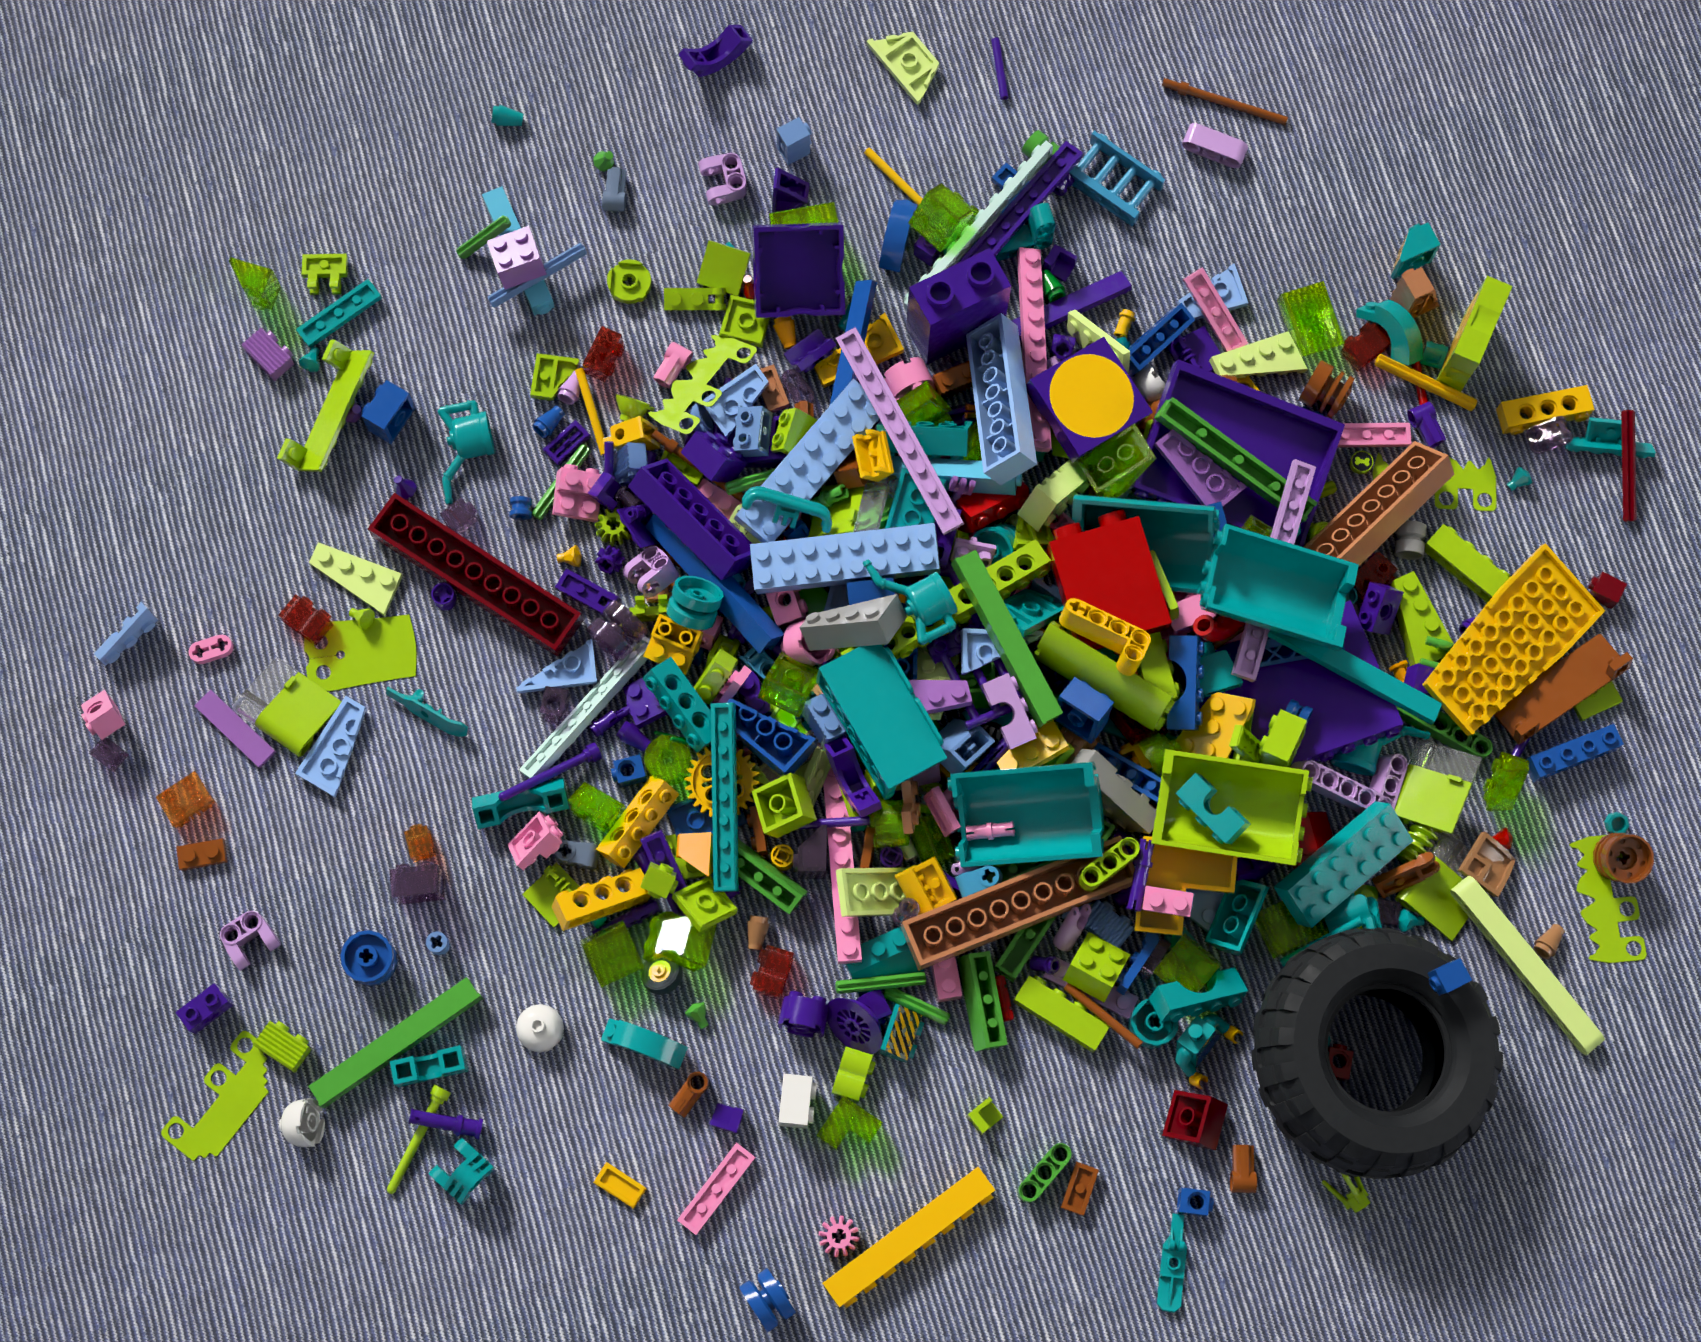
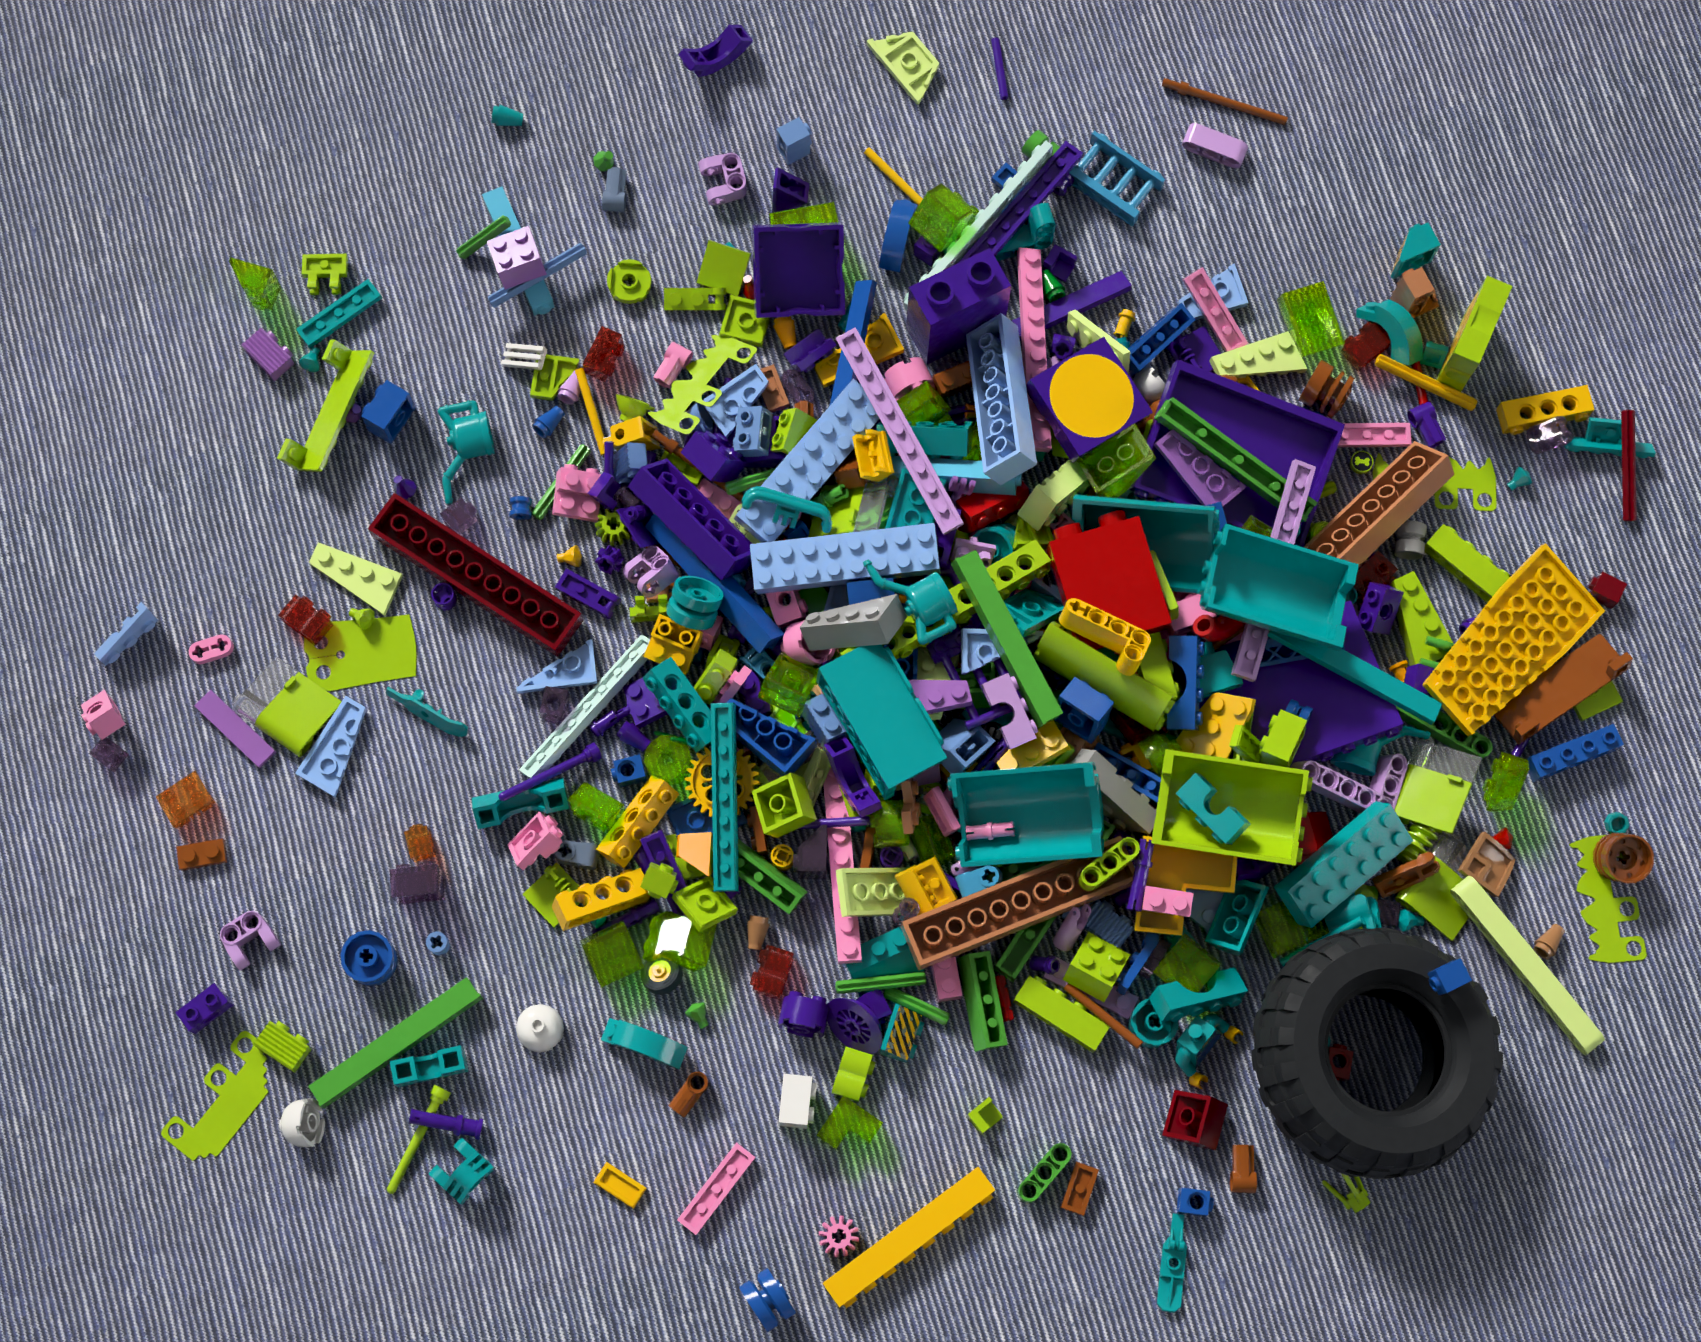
dark purple tile [543,420,591,467] -> none
clear purple wheel [586,600,648,661] -> none
dark purple panel [709,1103,745,1134] -> none
none -> white tile [501,343,547,370]

